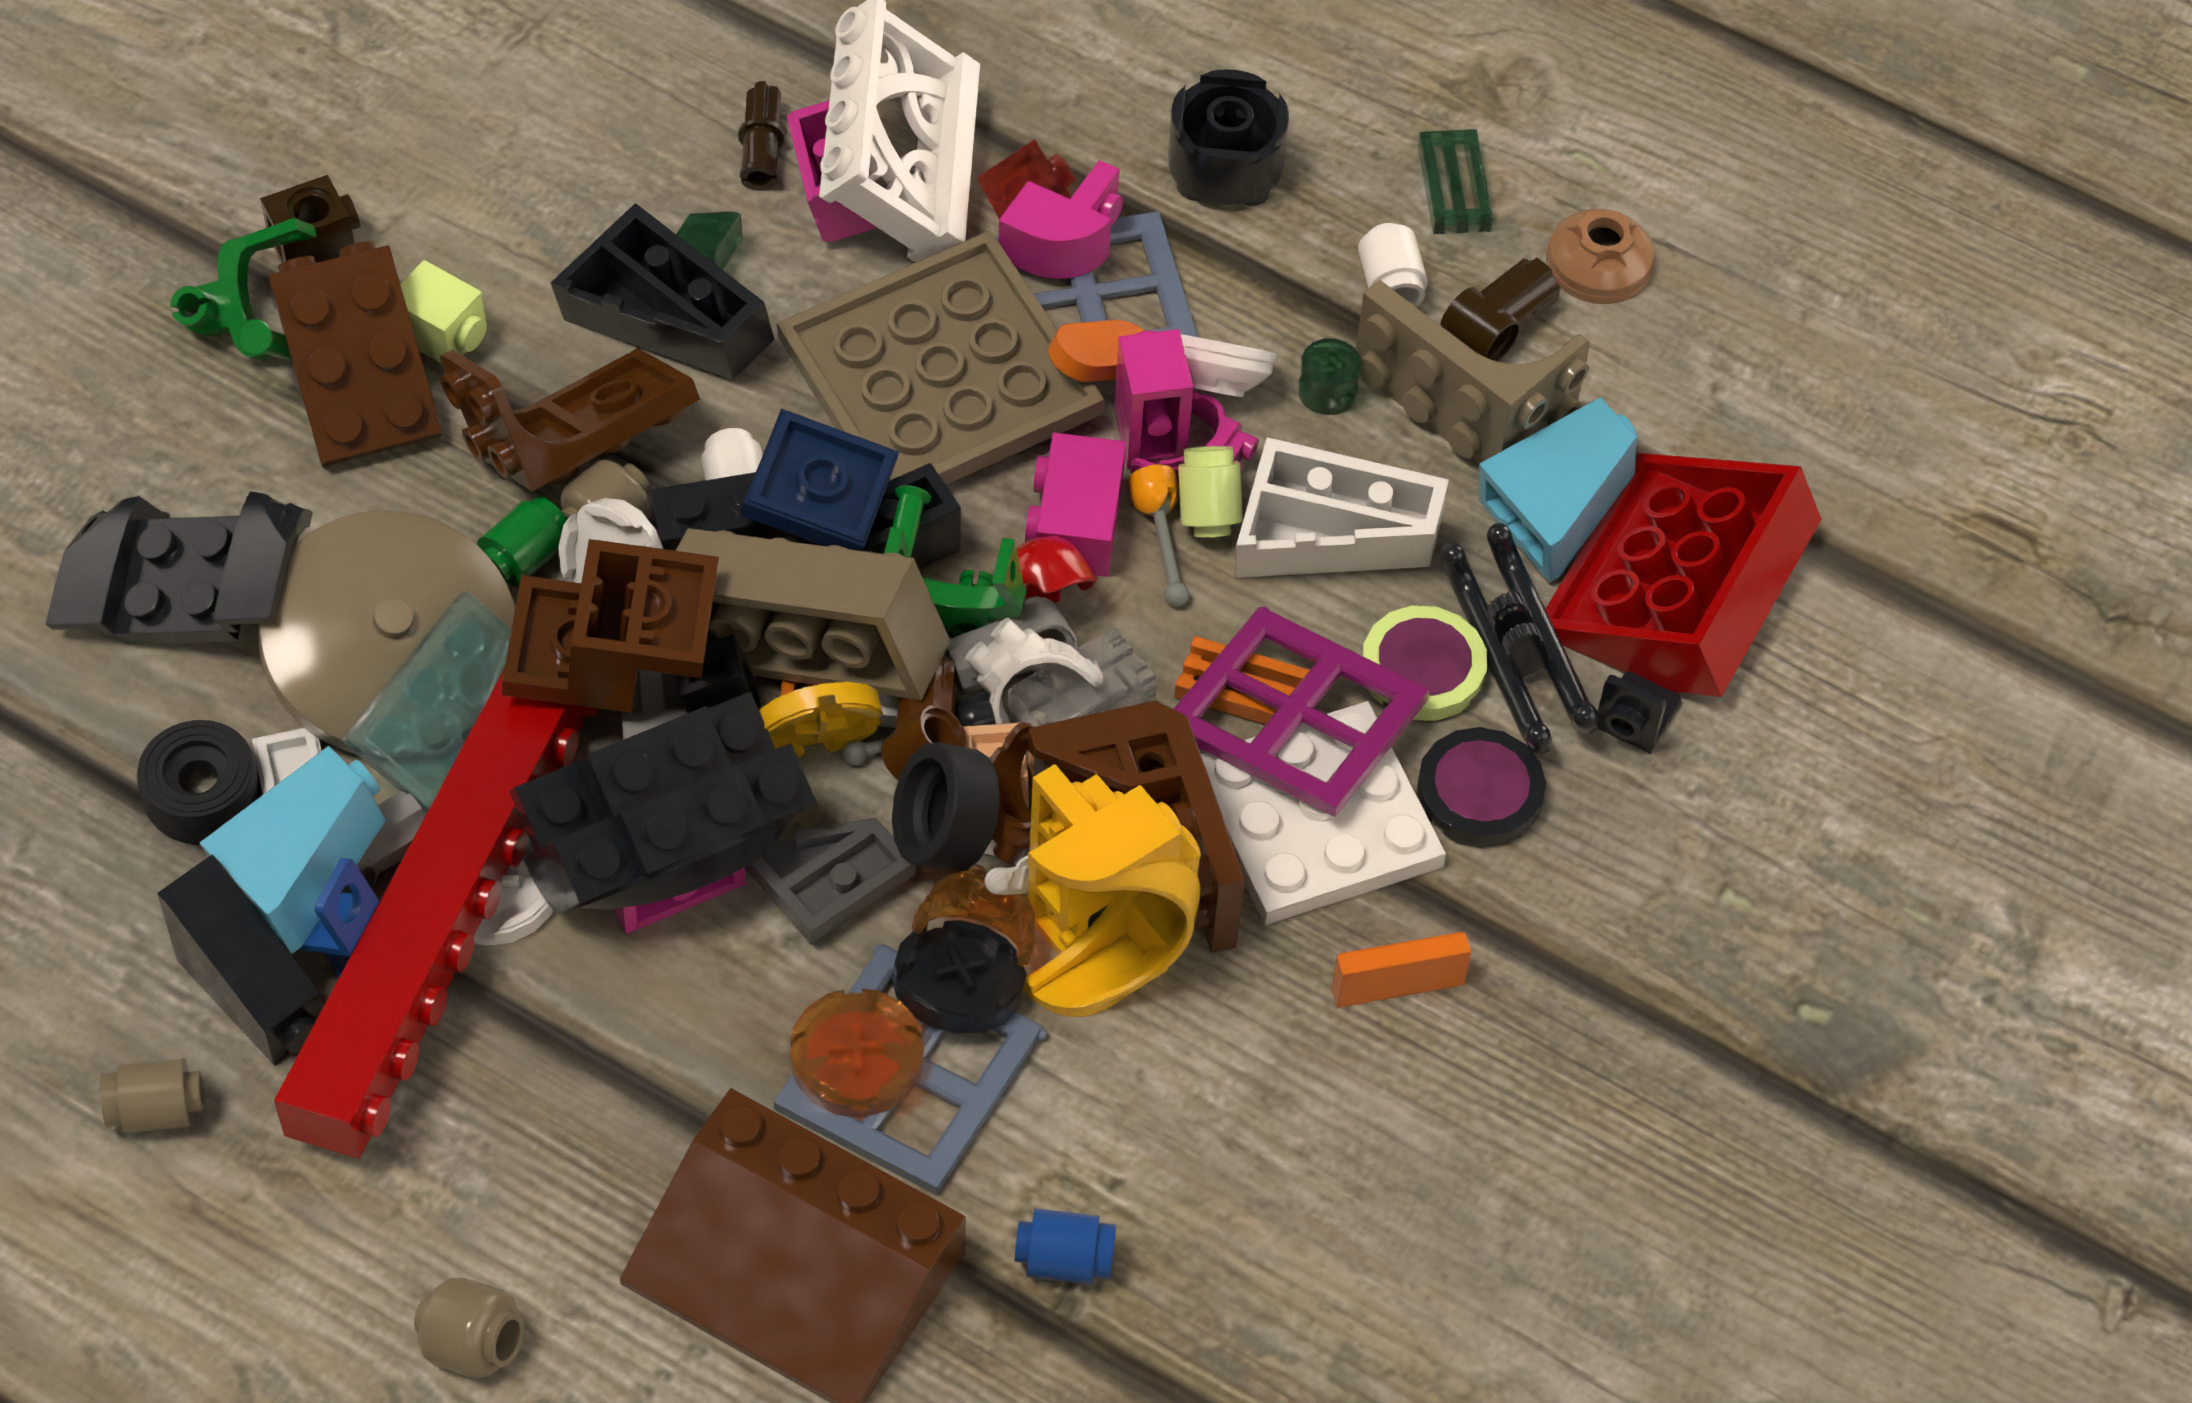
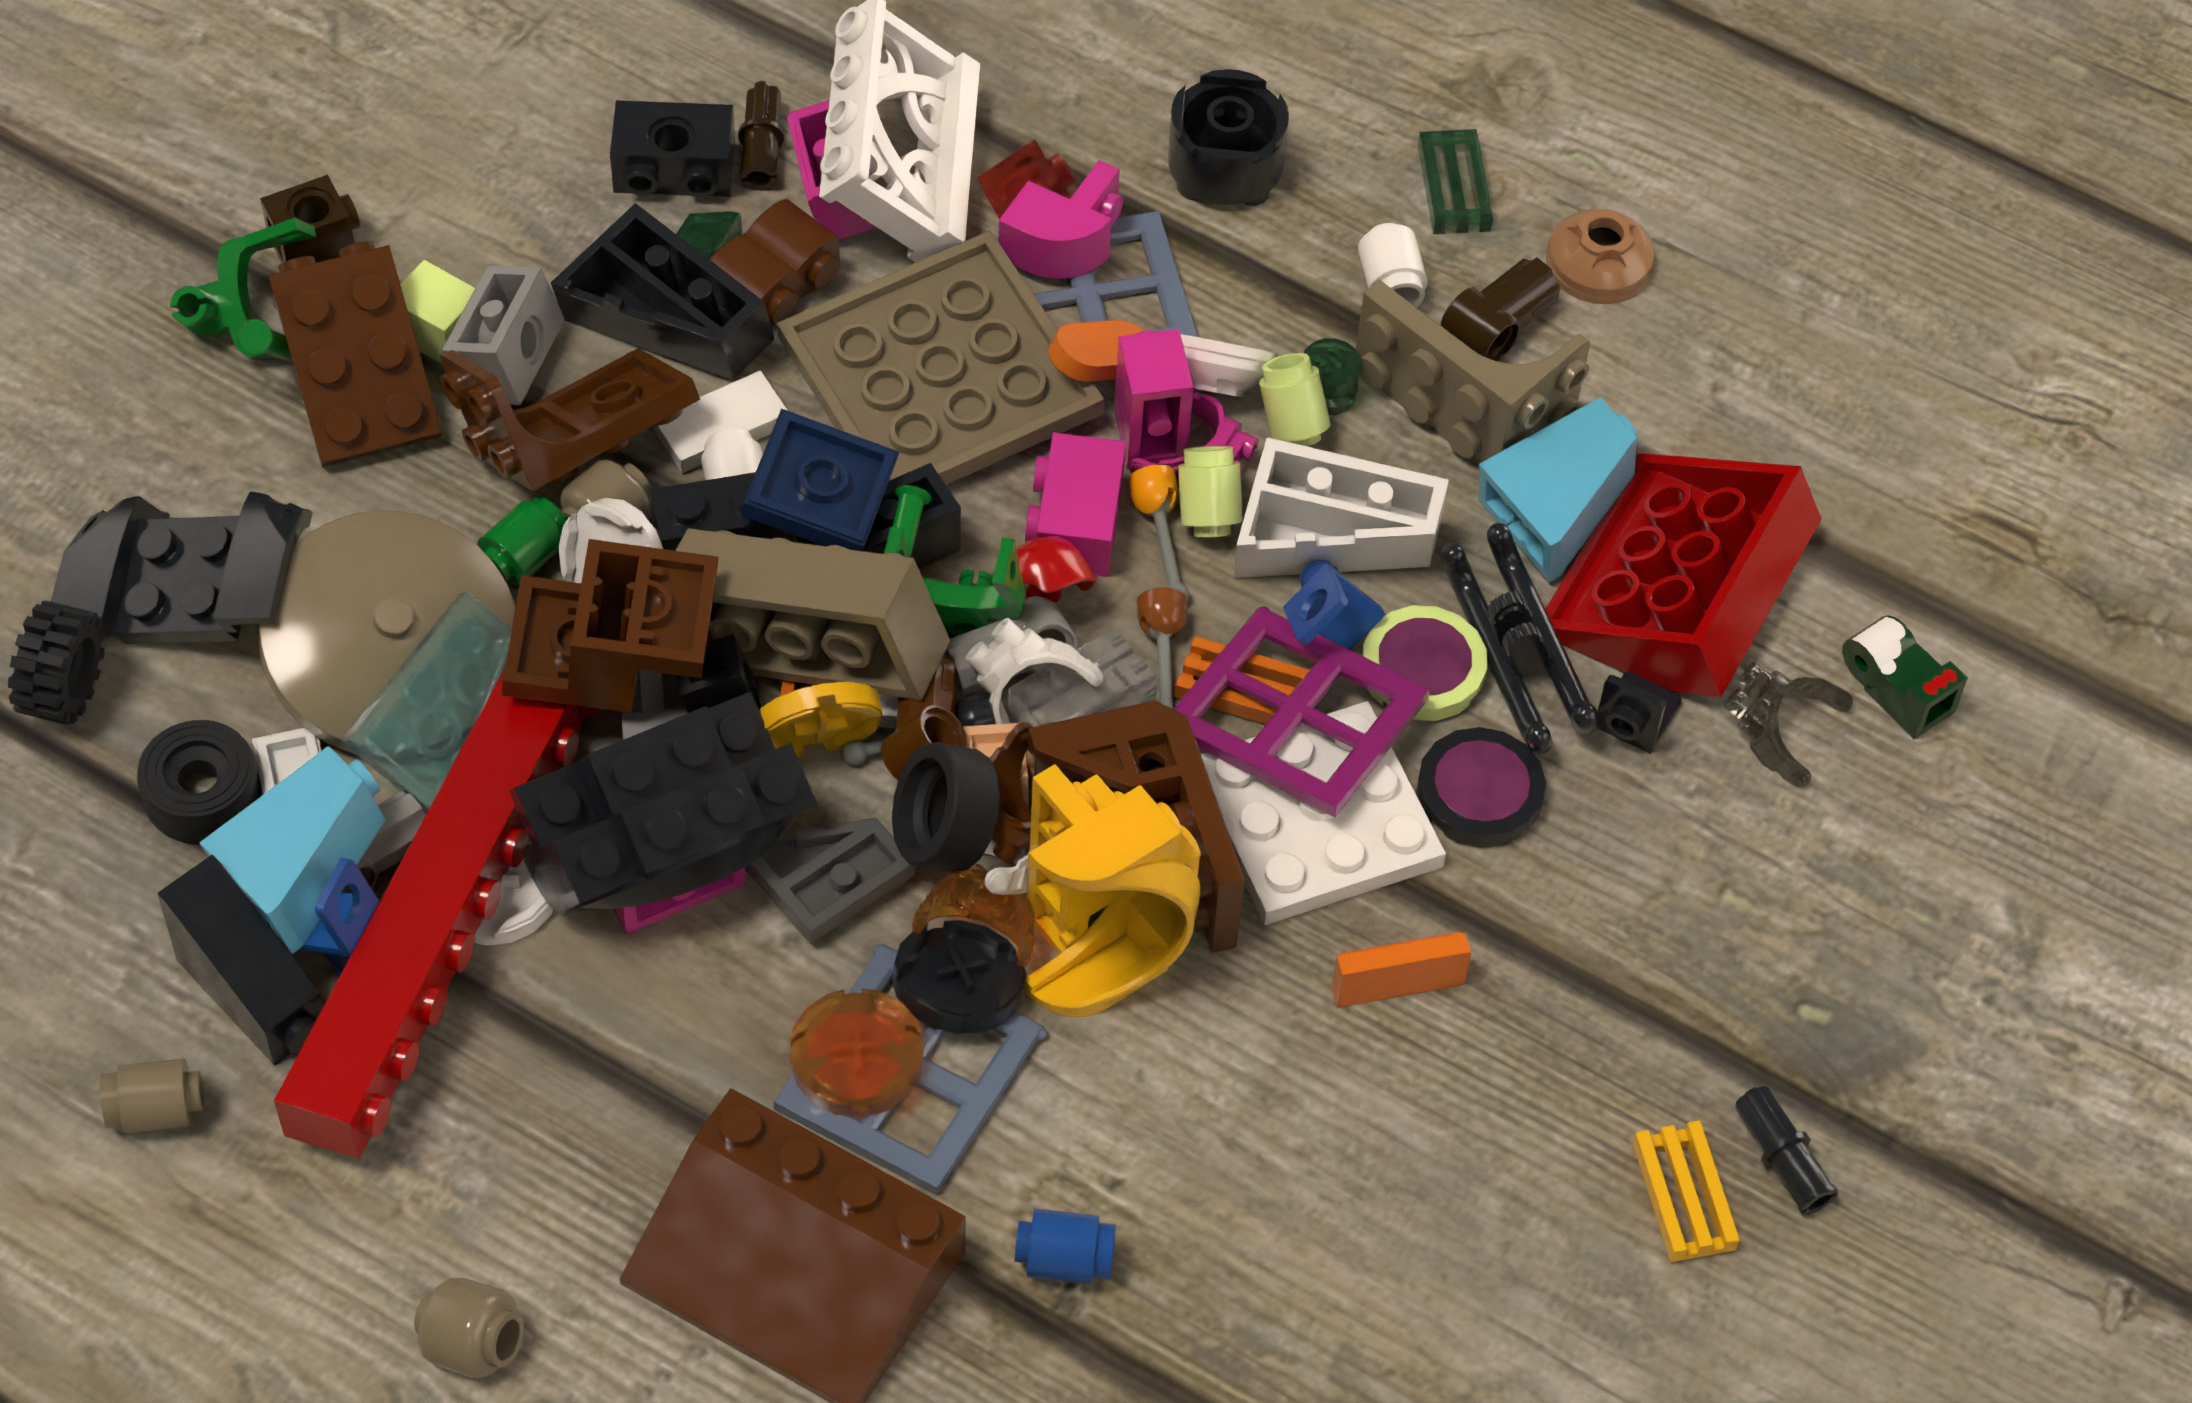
none -> black tyre [8,600,105,725]
none -> light grey brick [442,265,565,405]
none -> black brick [610,100,735,197]
none -> white tile [653,370,788,473]
none -> reddish brown brick [710,199,840,325]
none -> dark orange hinge [1137,587,1188,709]
none -> yellowish green brick [1259,353,1331,447]
none -> blue bracket [1283,559,1385,650]
none -> yellow tile [1632,1120,1740,1263]
none -> clear smoke helmet [1724,661,1853,787]
none -> black axle [1735,1086,1838,1215]
none -> dark green leg [1842,615,1968,740]

